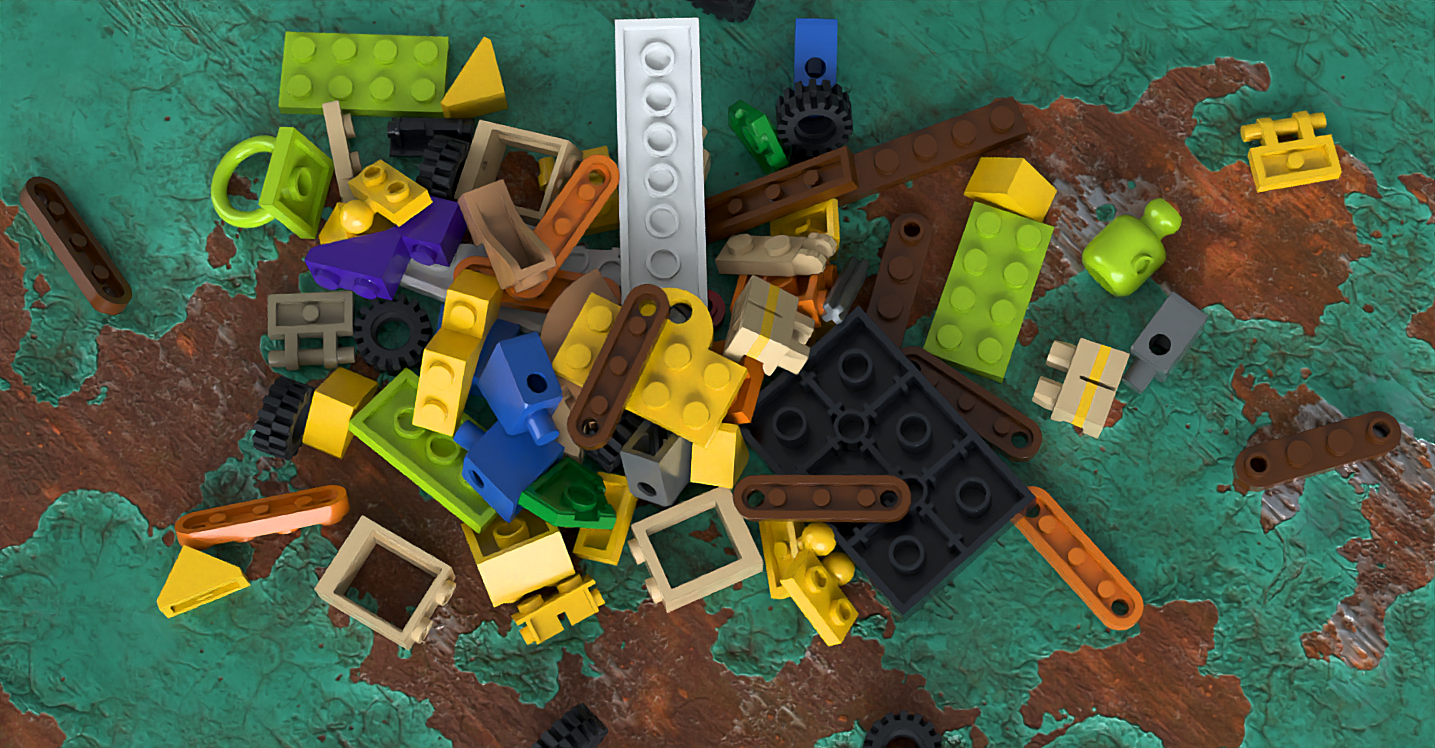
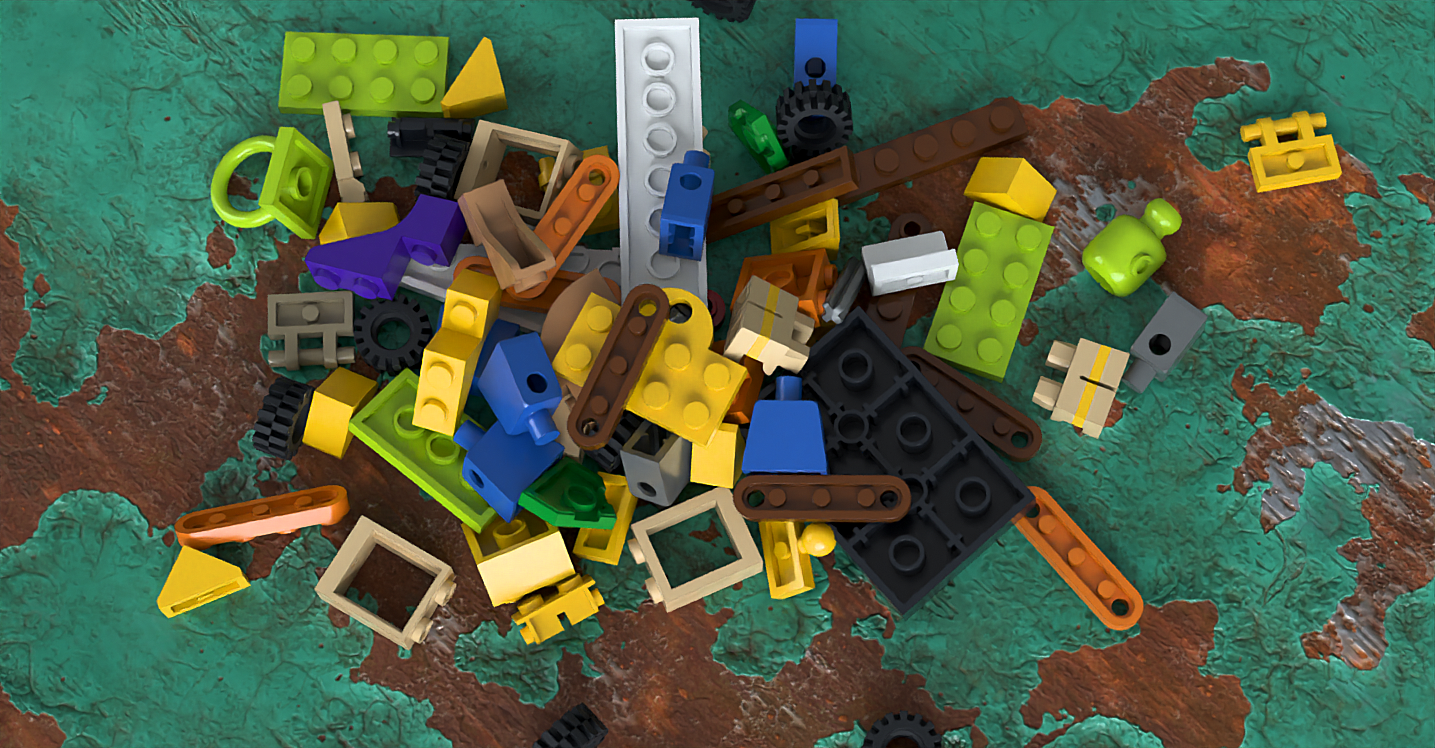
reddish brown plate [19,177,132,315] -> none
yellow plate [339,159,433,234] -> none
tan hinge [715,232,837,277] -> none
yellow plate [780,549,859,646] -> none
reddish brown plate [1232,411,1401,492] -> none
none -> blue torso [659,150,715,261]
none -> blue torso [742,376,830,477]
none -> white panel [861,231,959,296]

